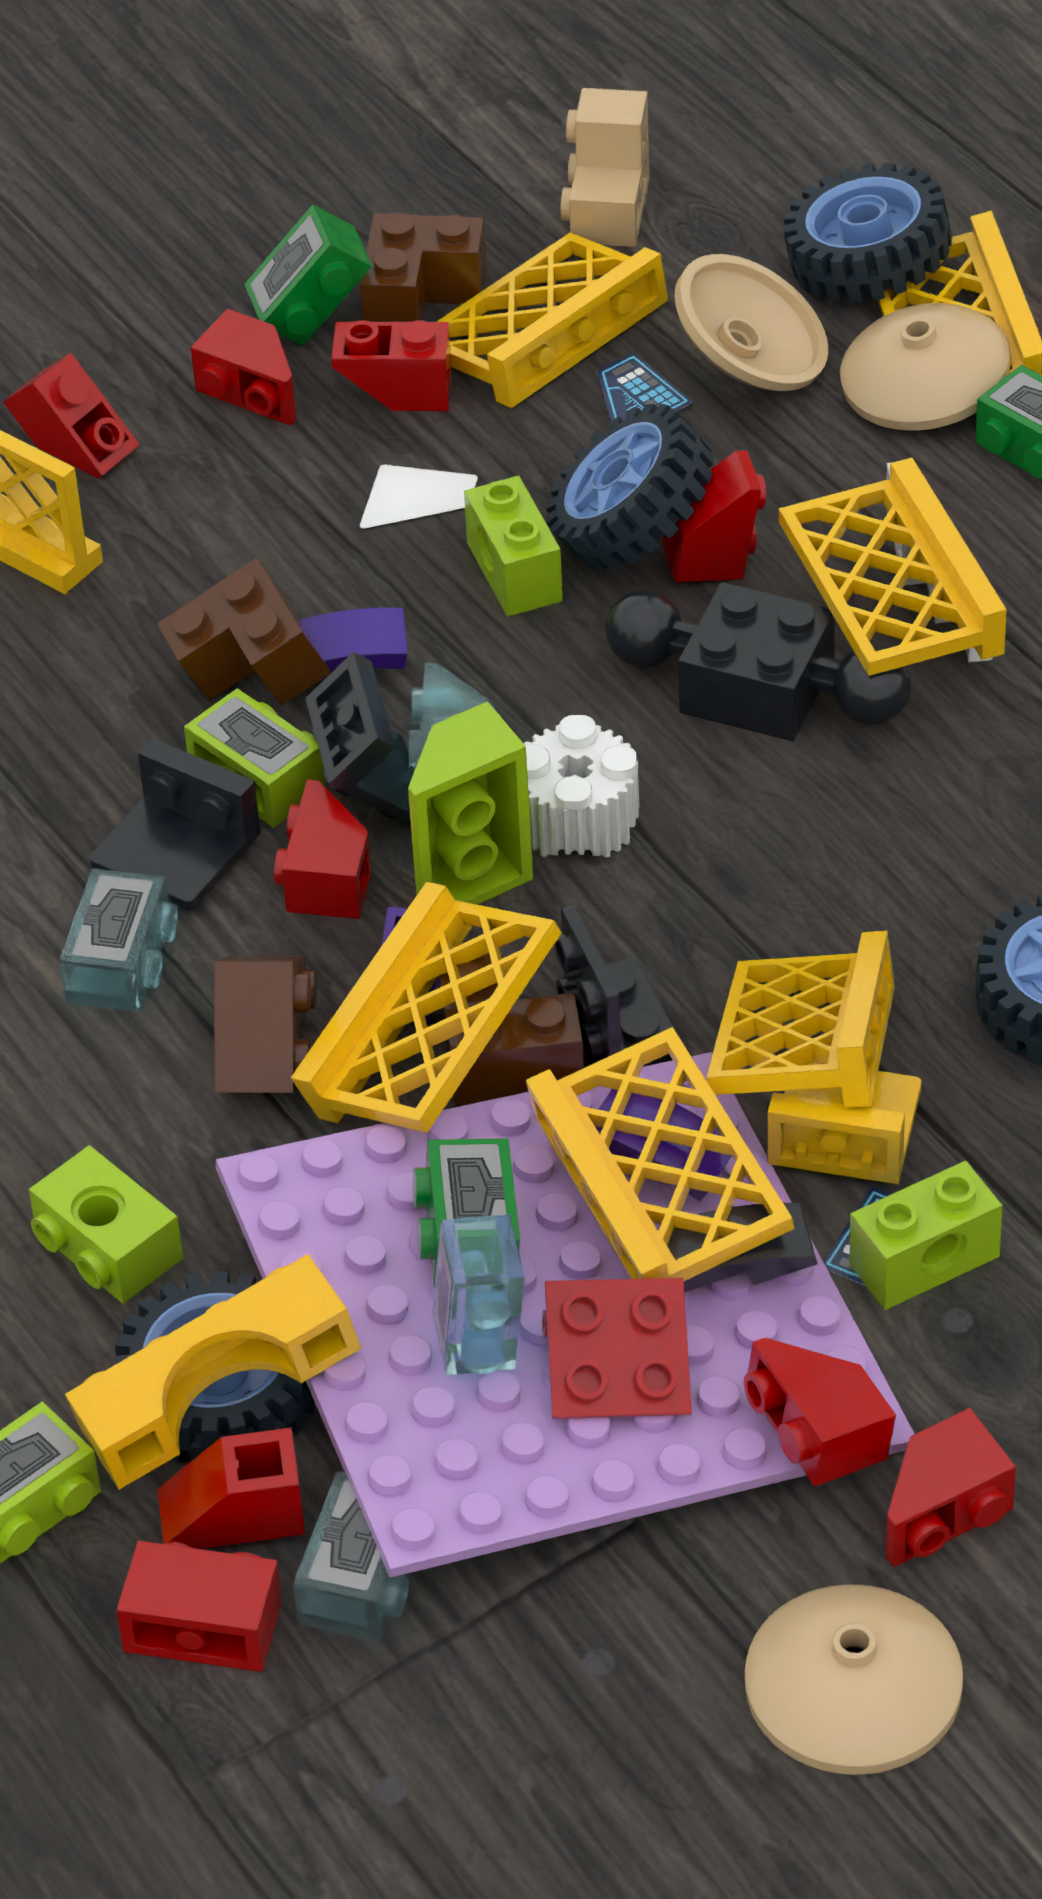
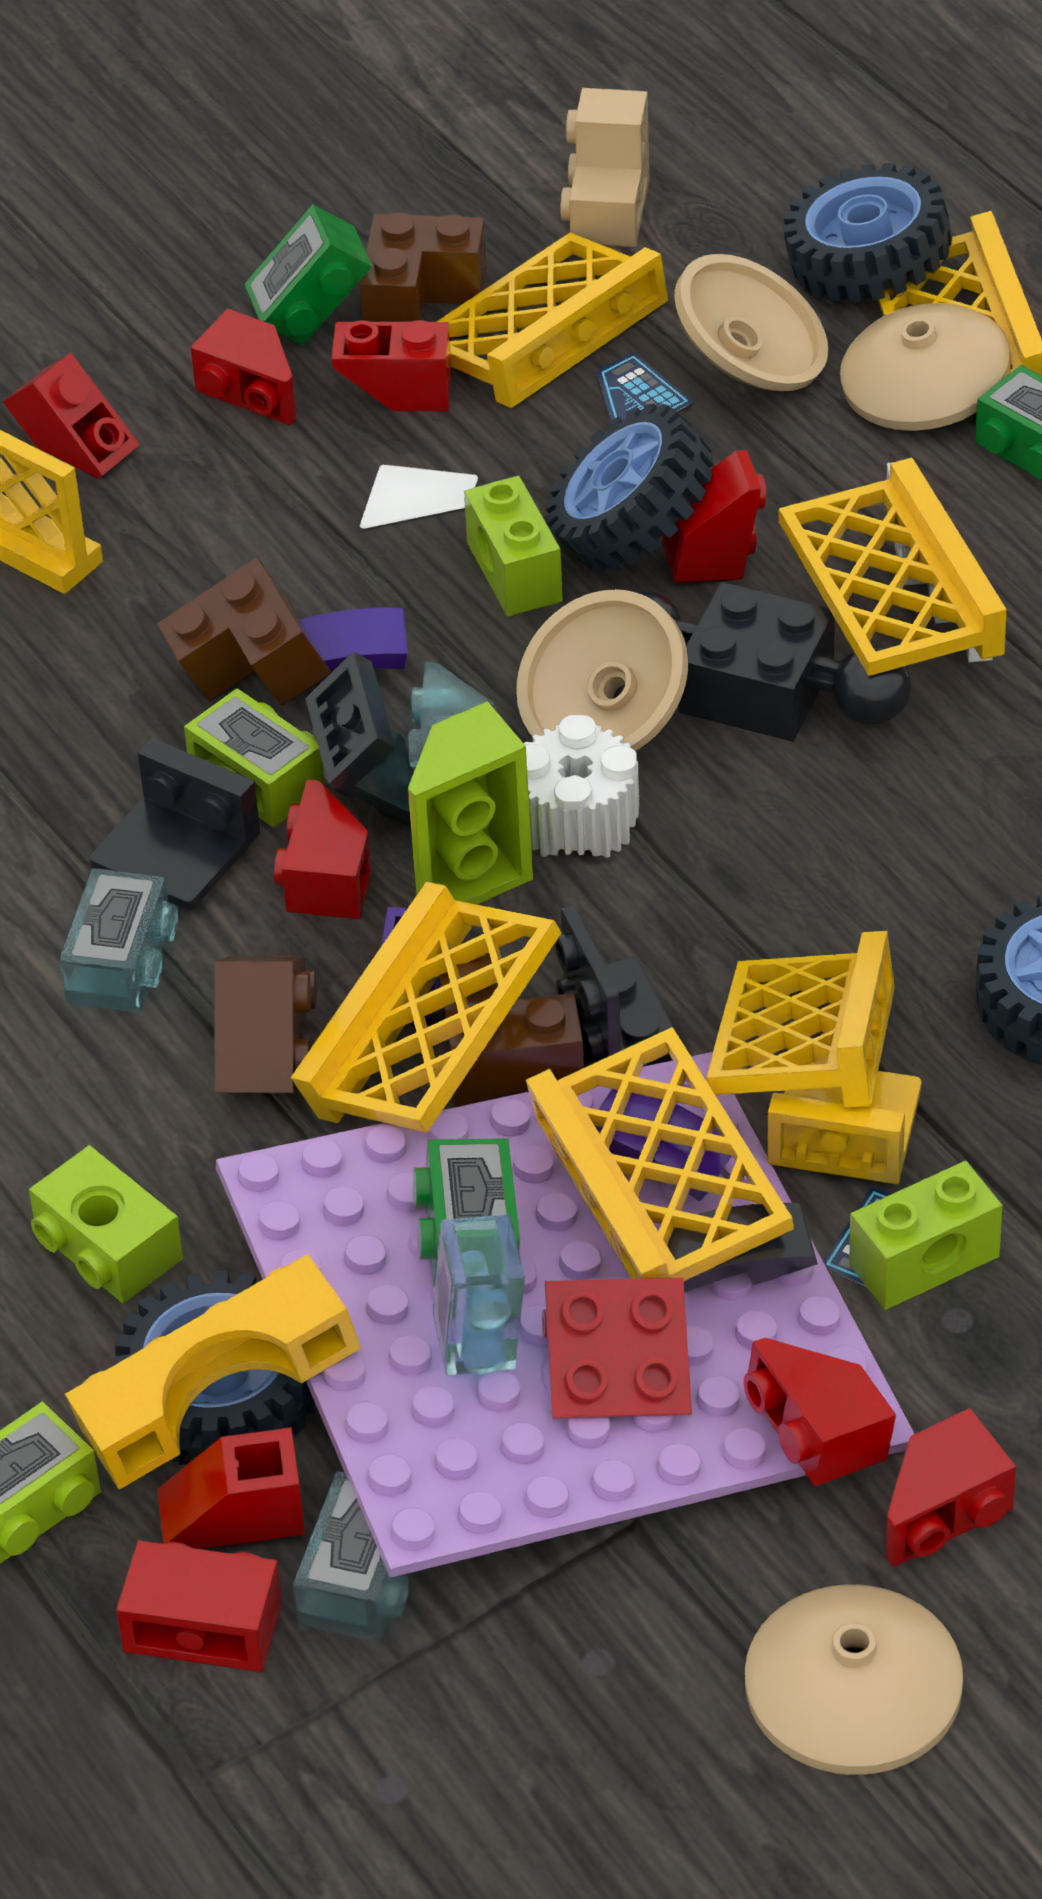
none -> tan dish [516,590,688,751]

